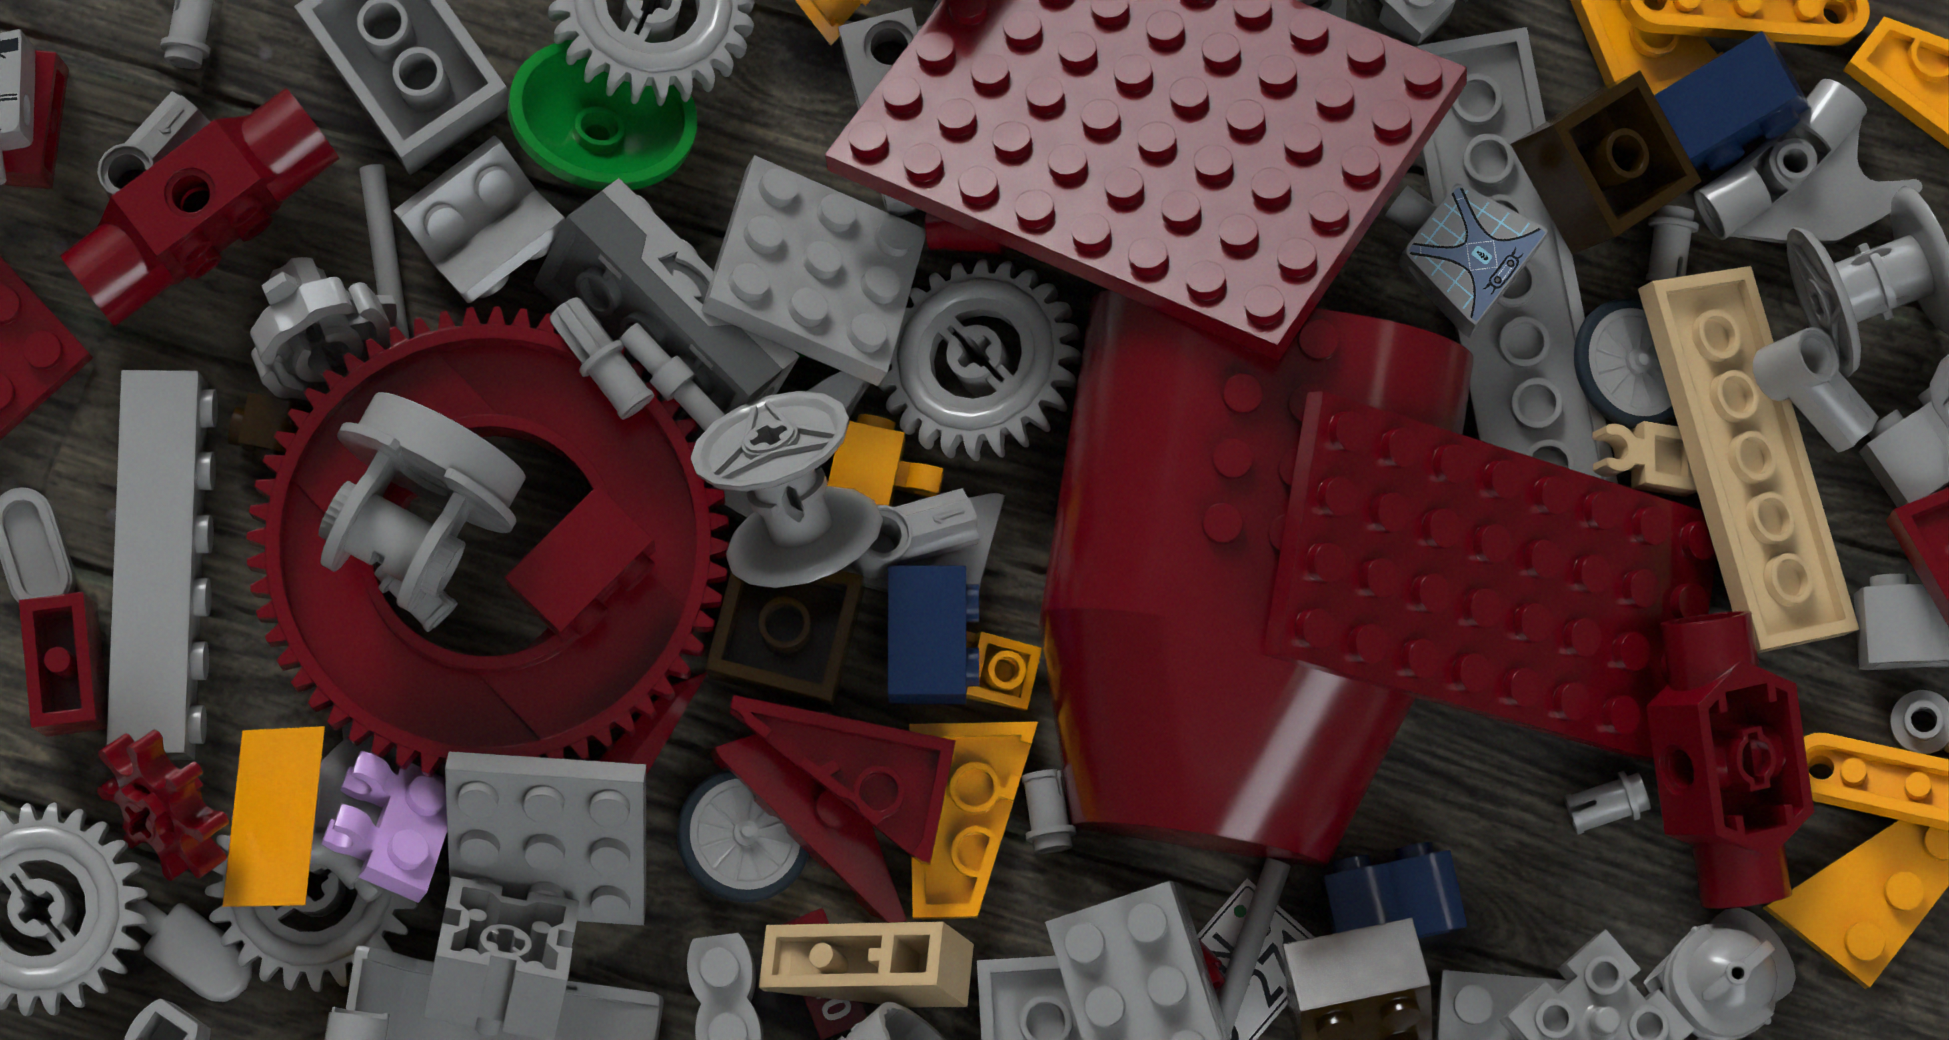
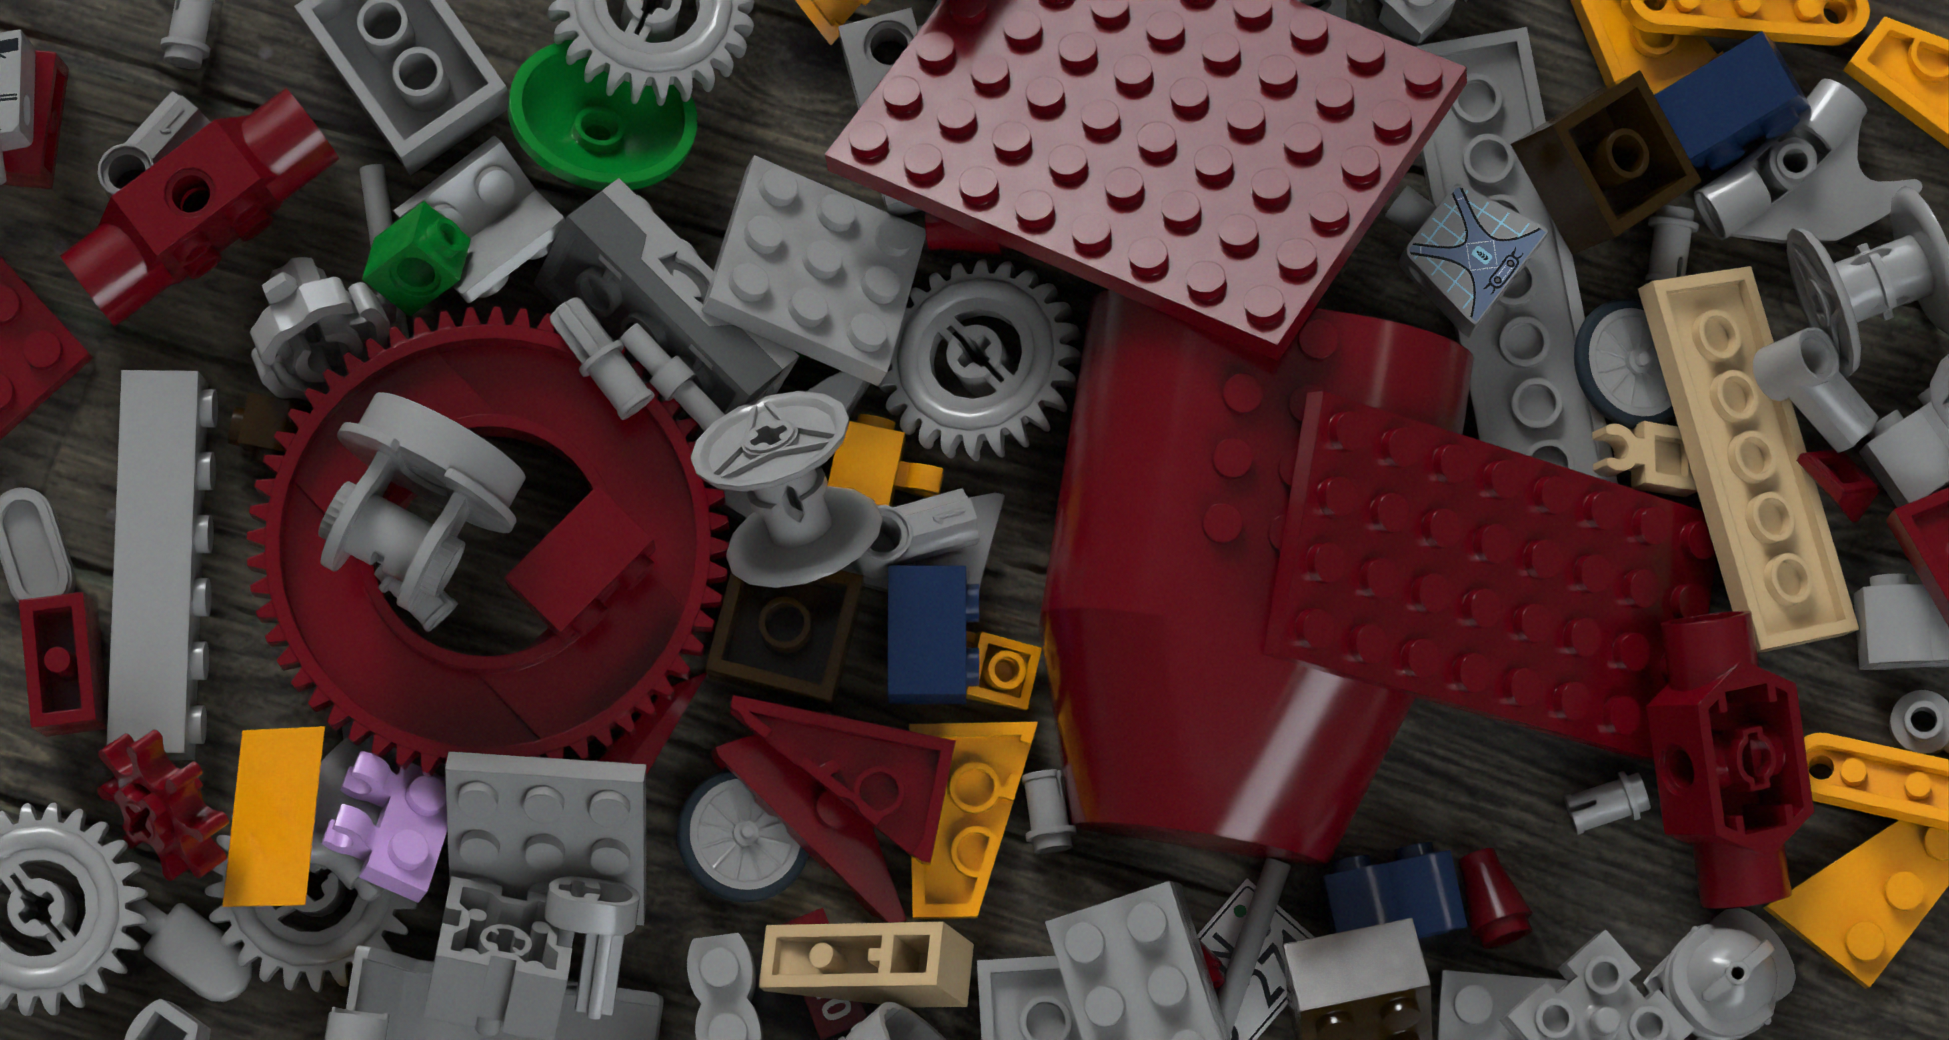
none -> green brick [362,201,471,317]
none -> light grey piece [544,876,640,1020]
none -> dark red cone [1458,848,1533,949]
none -> dark red slope [1796,449,1880,522]

